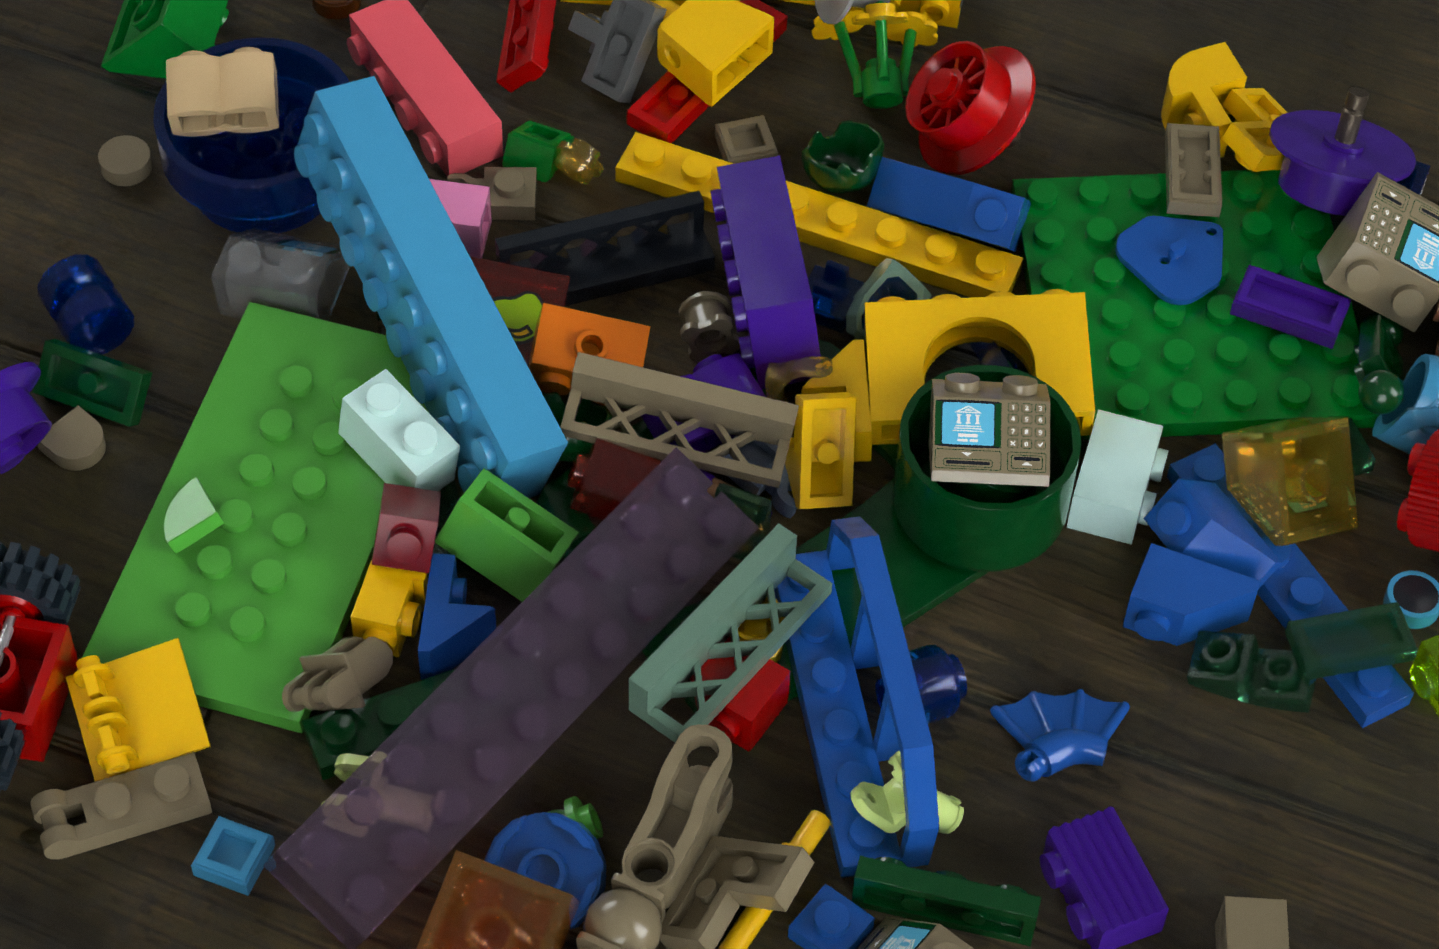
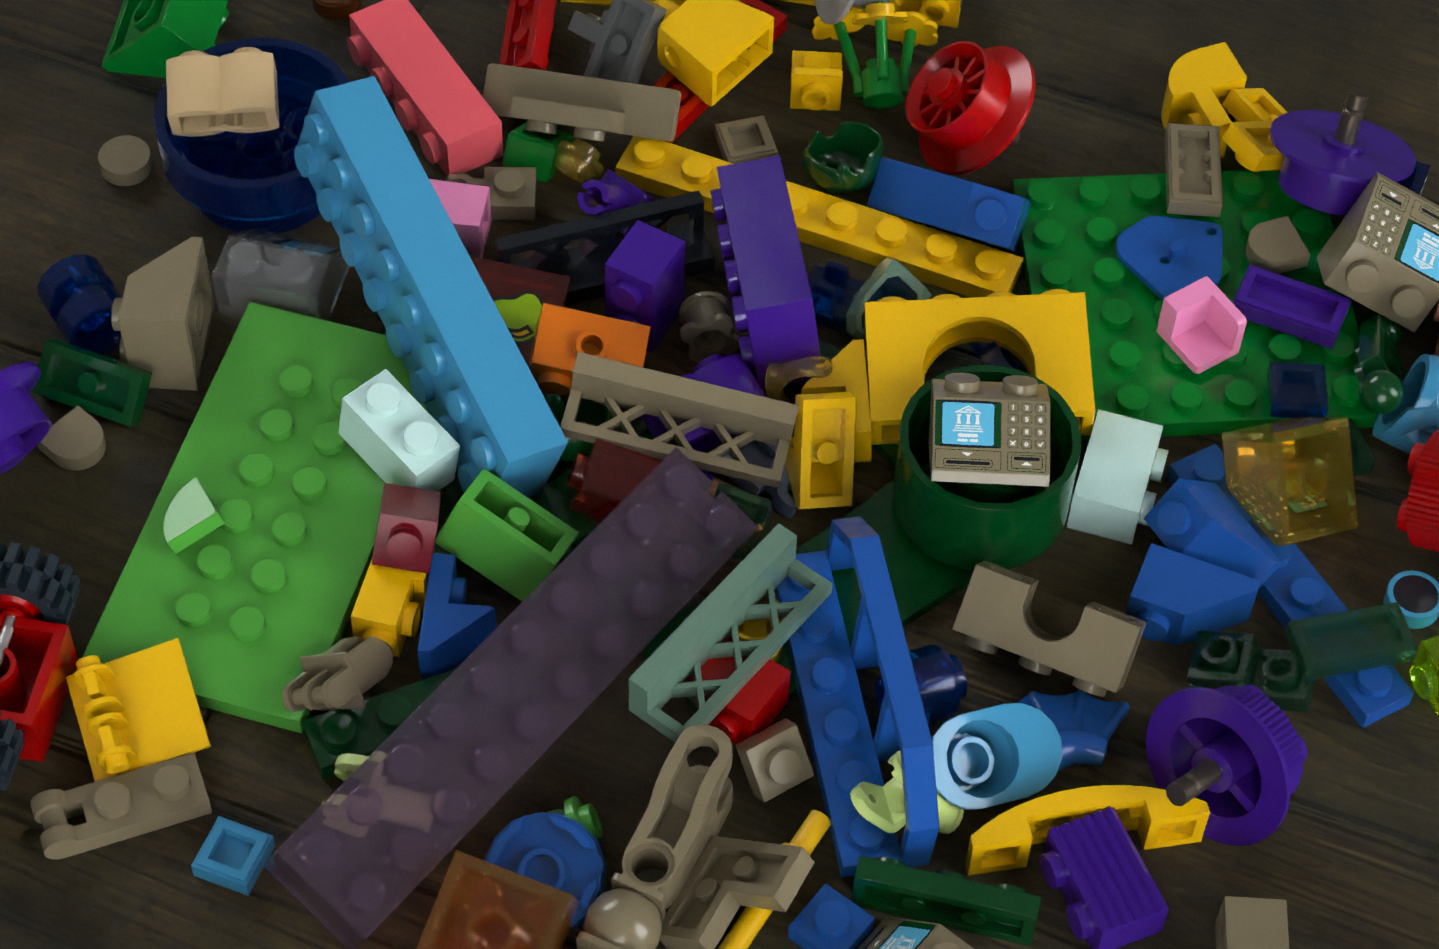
none -> dark tan slope [112,237,215,391]
none -> dark tan bracket [483,63,681,142]
none -> dark purple piece [577,169,656,235]
none -> dark purple brick [605,220,685,353]
none -> dark tan plate [735,718,814,803]
none -> yellow bracket [790,50,843,111]
none -> dark azure piece [932,703,1062,810]
none -> dark tan arch [952,561,1147,697]
none -> yellow slope [965,785,1210,876]
none -> dark purple piece [1146,684,1308,846]
none -> bright pink panel [1156,276,1247,374]
none -> dark tan tile [1245,216,1311,274]
none -> clear blue tile [1267,362,1329,420]

